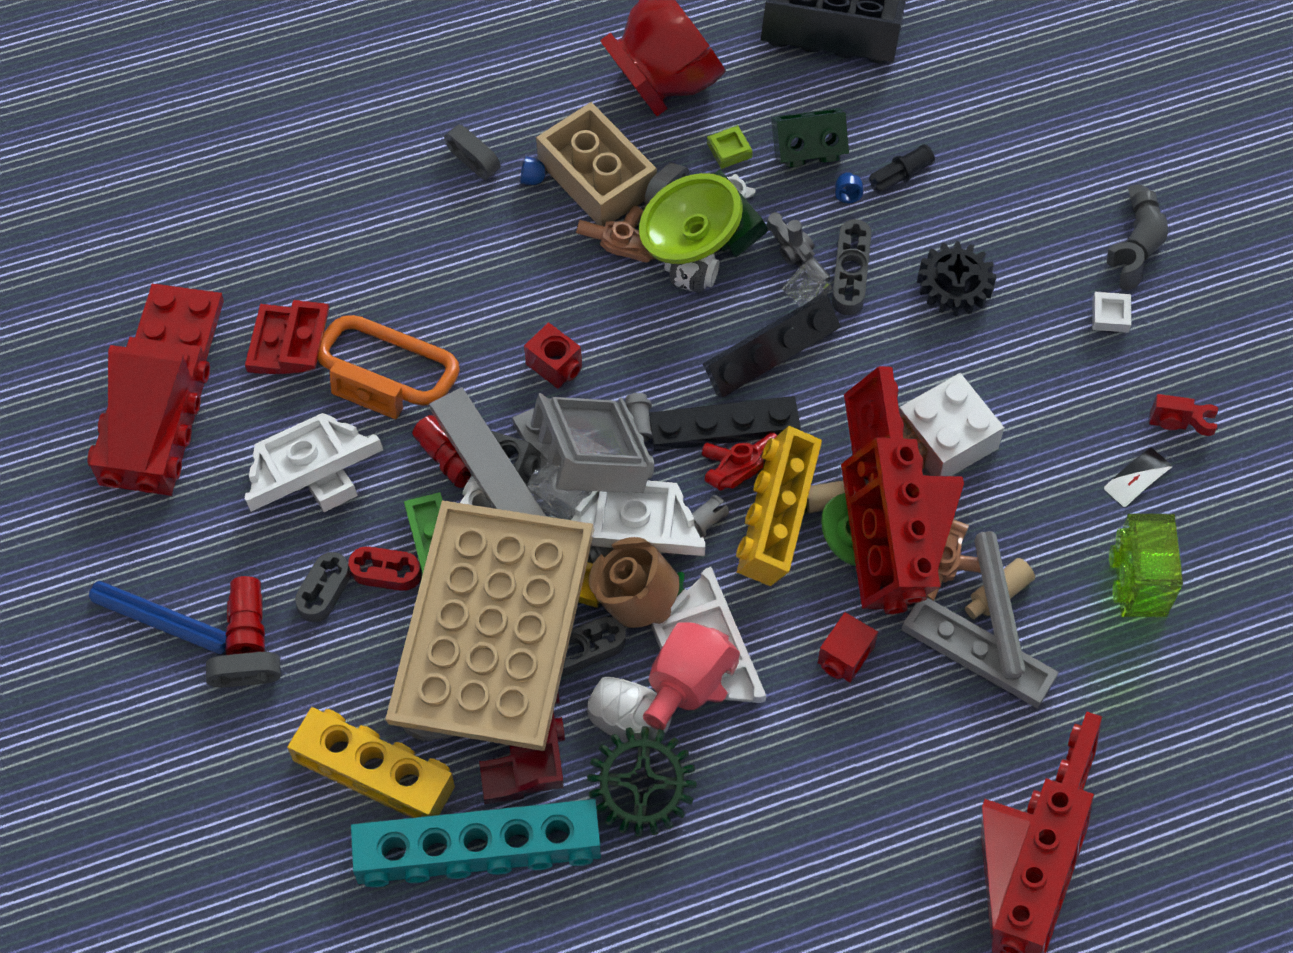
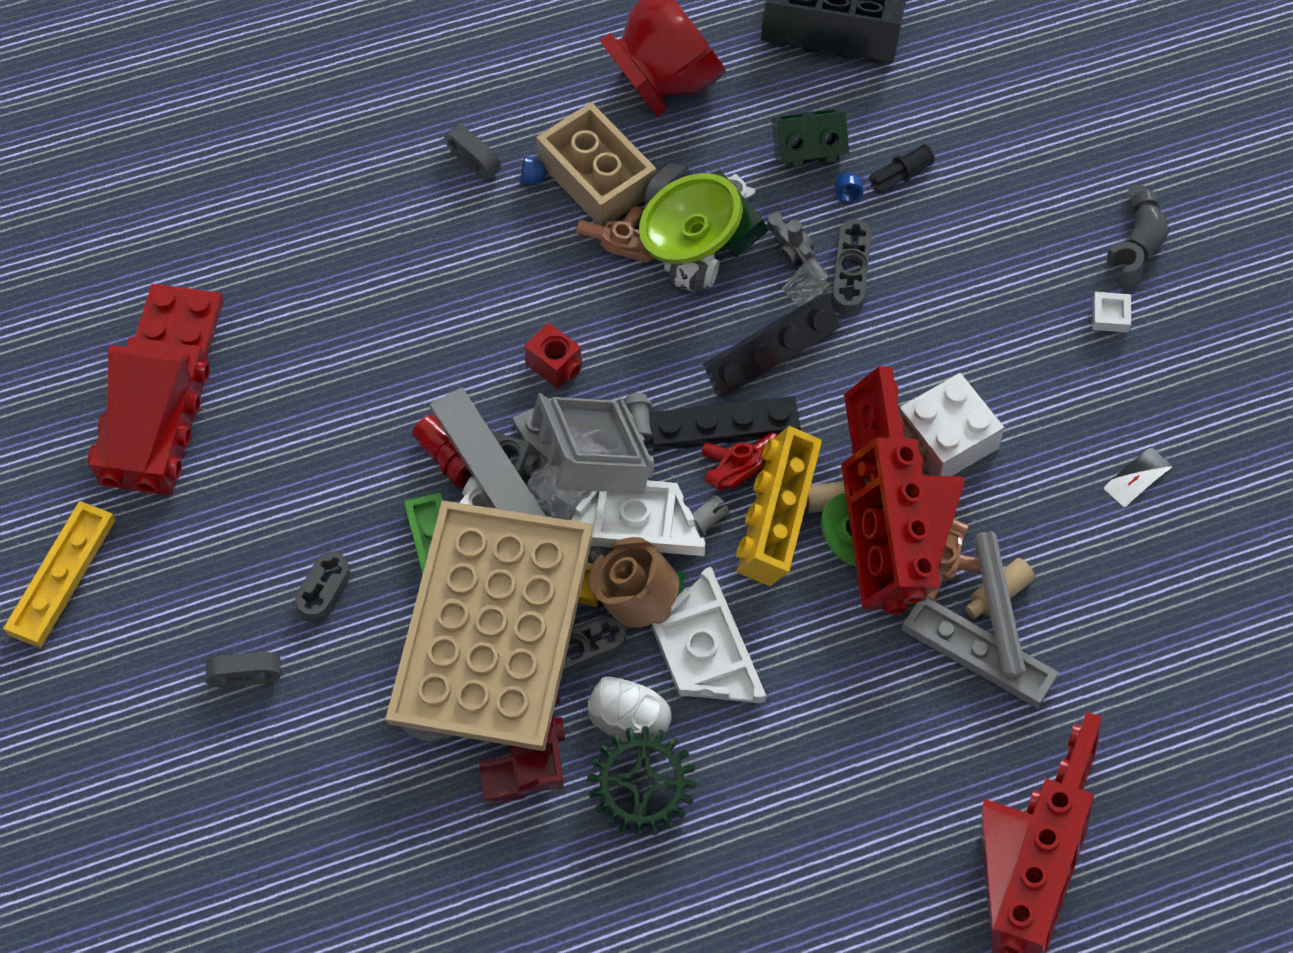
blue axle [89,581,227,654] -> none
red axle [226,576,265,655] -> none
red slope [245,300,330,374] -> none
white wing [245,413,383,512] -> none
yellow brick [287,706,455,818] -> none
white plate [308,469,358,512] -> none
orange bar [317,315,460,420] -> none
red beam [348,546,422,591] -> none
teal brick [351,799,601,888] -> none
coral piece [643,622,740,730] -> none
lime tile [707,125,753,169] -> none
red brick [818,612,878,683] -> none
black gear [917,241,996,316] -> none
clear neon green brick [1109,514,1183,617] -> none
red plate [1149,394,1218,436] -> none
none -> yellow plate [3,501,116,648]

